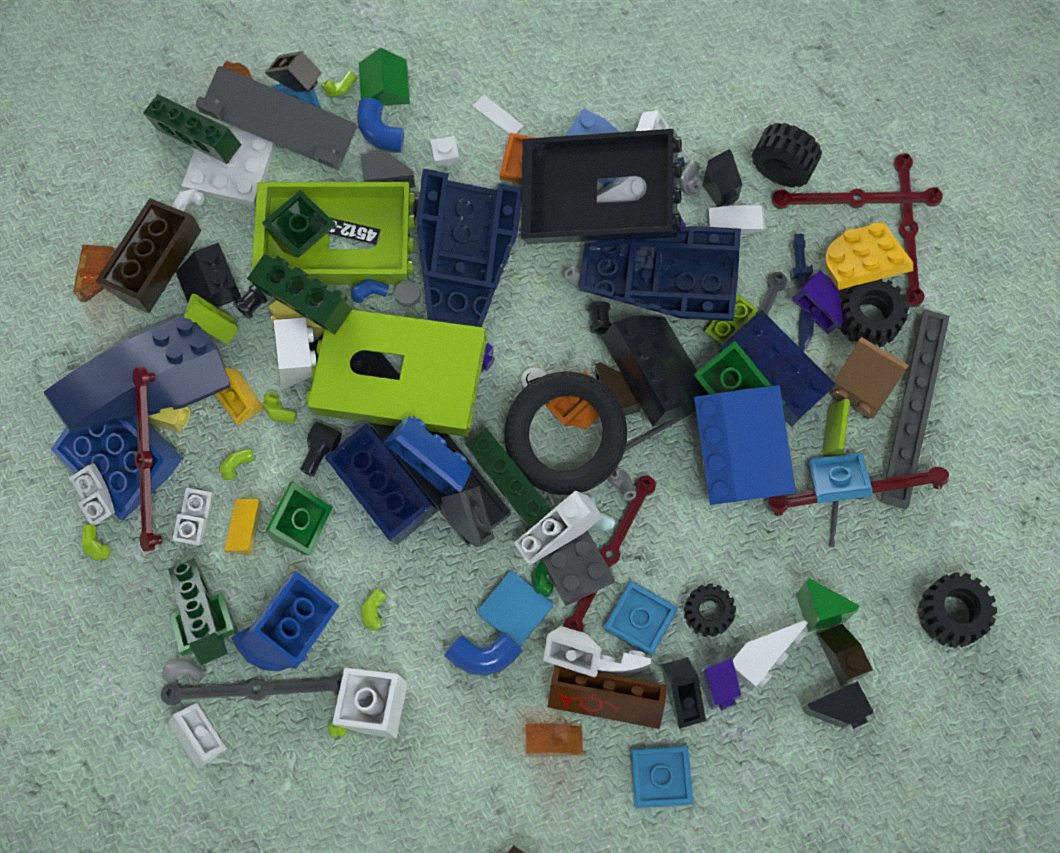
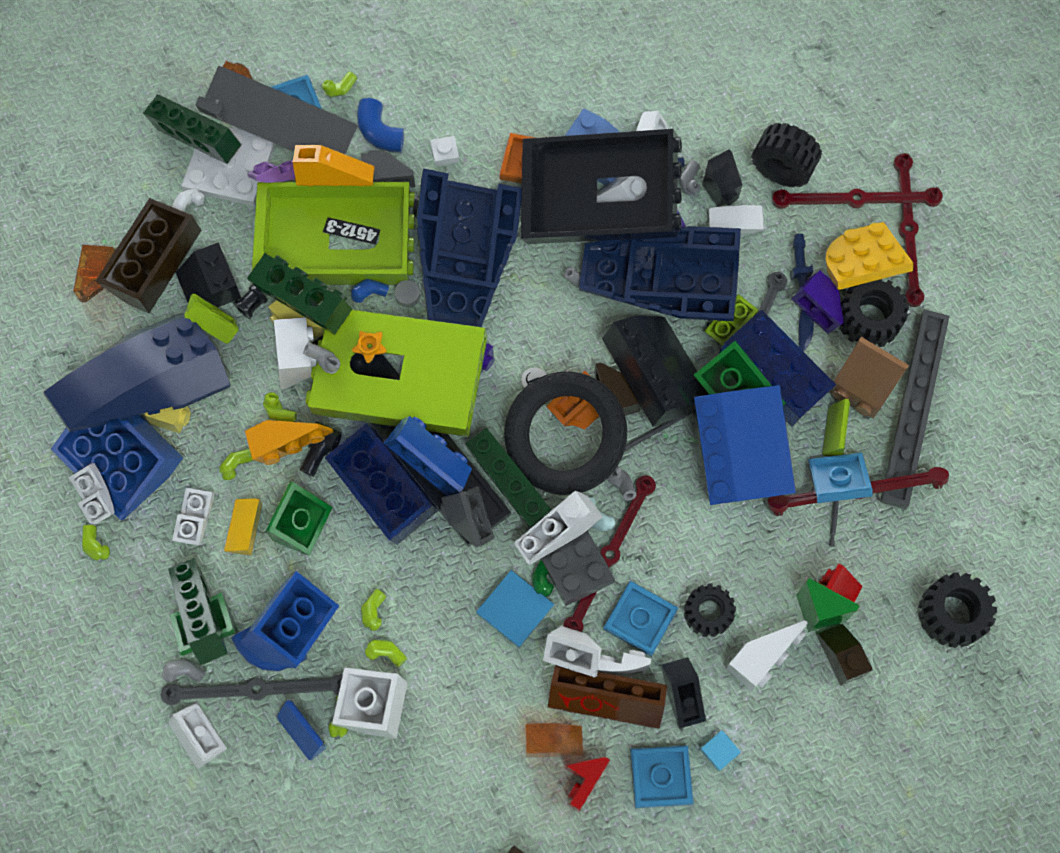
dark red piece [132,367,162,552] -> none
yellow slope [215,368,264,425] -> none
dark green slope [262,190,336,258] -> none
slope [265,51,322,92] -> none
green slope [359,47,410,106] -> none
blue cylinder [444,633,523,676] -> none
white sticker [473,95,524,135] -> none
black bush [587,301,612,334] -> none
dark purple slope [699,658,741,711] -> none
black slope [802,681,874,729] -> none
none -> light orange slope [245,420,333,465]
none -> medium lavender slope [247,160,295,183]
none -> blue slope [277,700,326,760]
none -> light orange slope [293,145,375,186]
none -> light grey arm [303,342,340,374]
none -> light orange plate [352,331,387,363]
none -> lime arm [365,640,408,668]
none -> red slope [565,757,610,813]
none -> medium azure tile [700,730,741,771]
none -> red slope [818,563,863,603]

